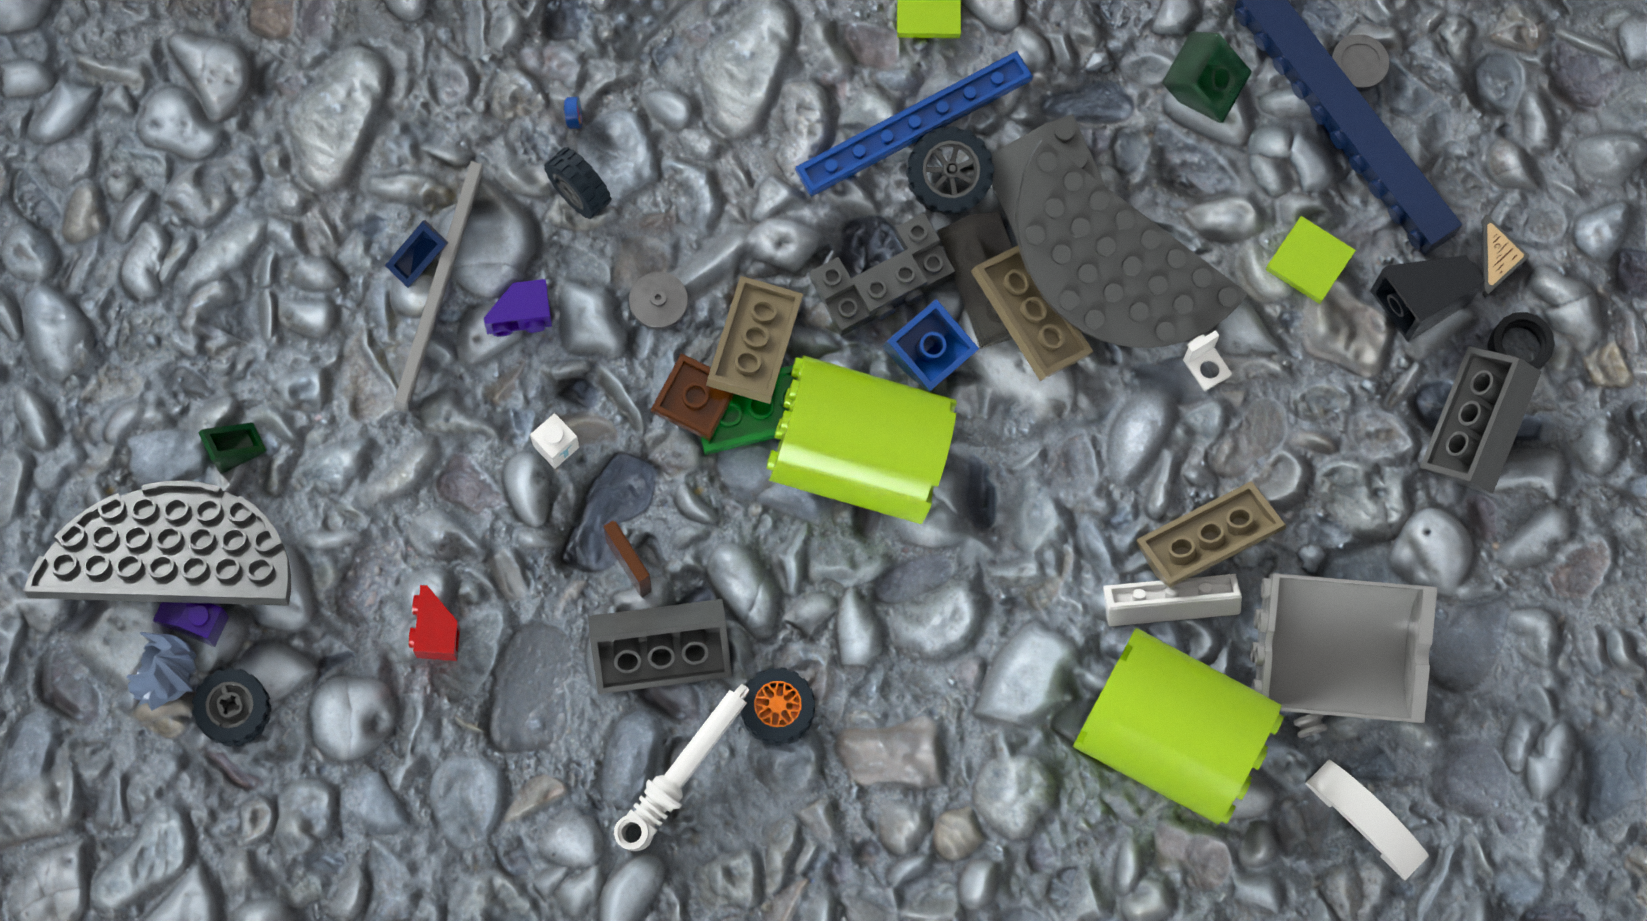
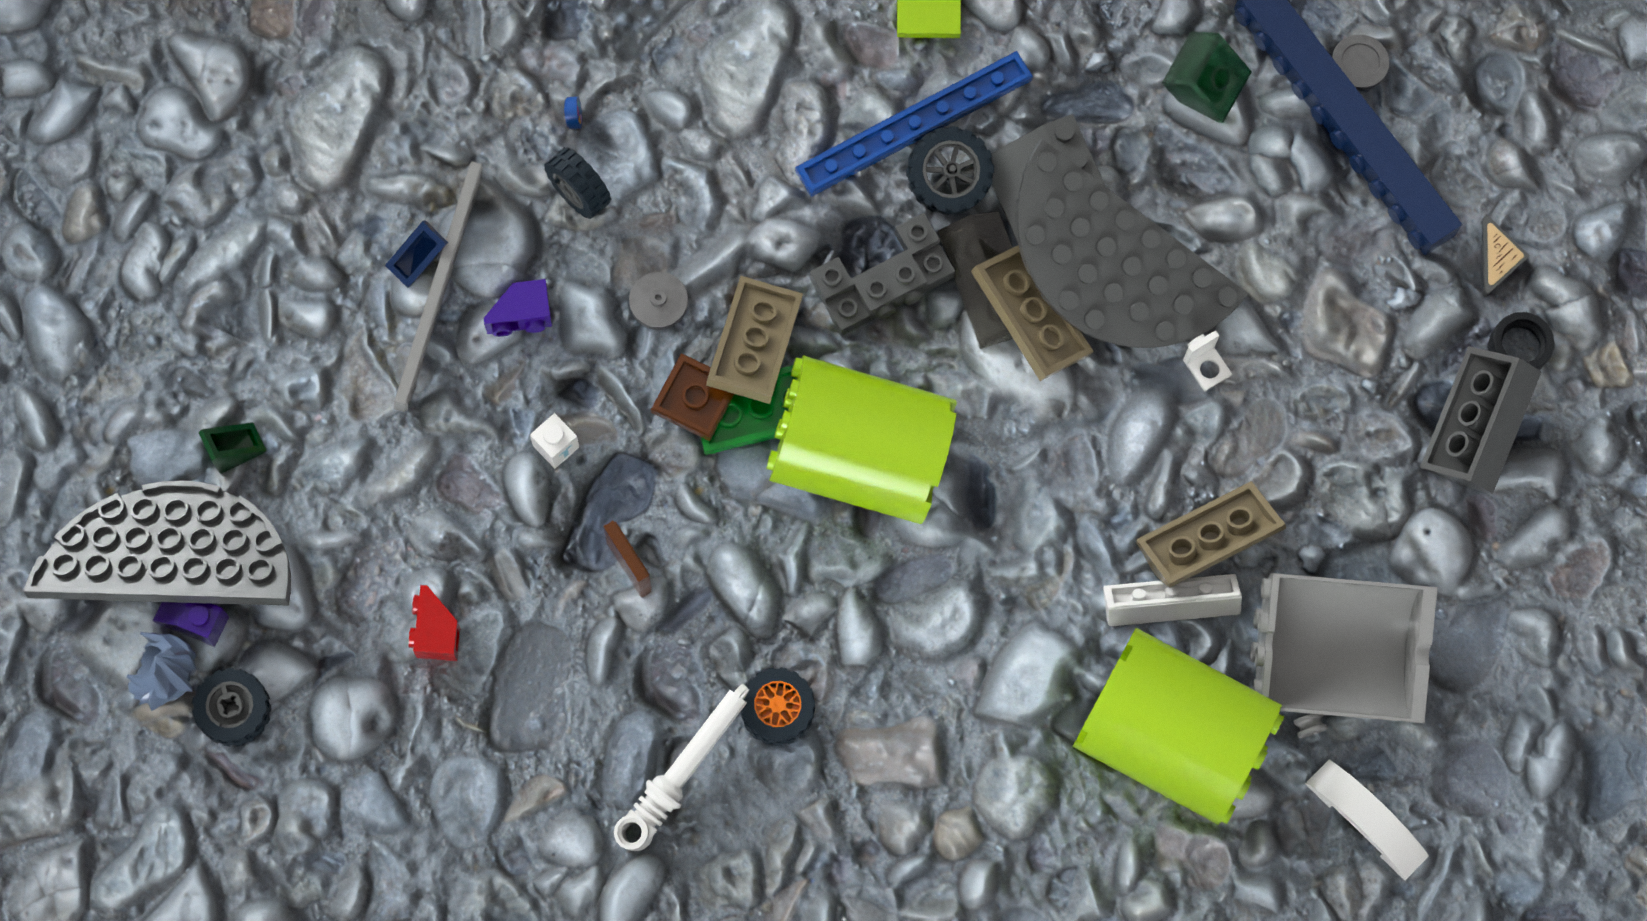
dark grey slope [588,599,732,694] -> none
blue slope [882,299,979,392] -> none
lime tile [1265,216,1356,304] -> none
black slope [1370,255,1485,342] -> none

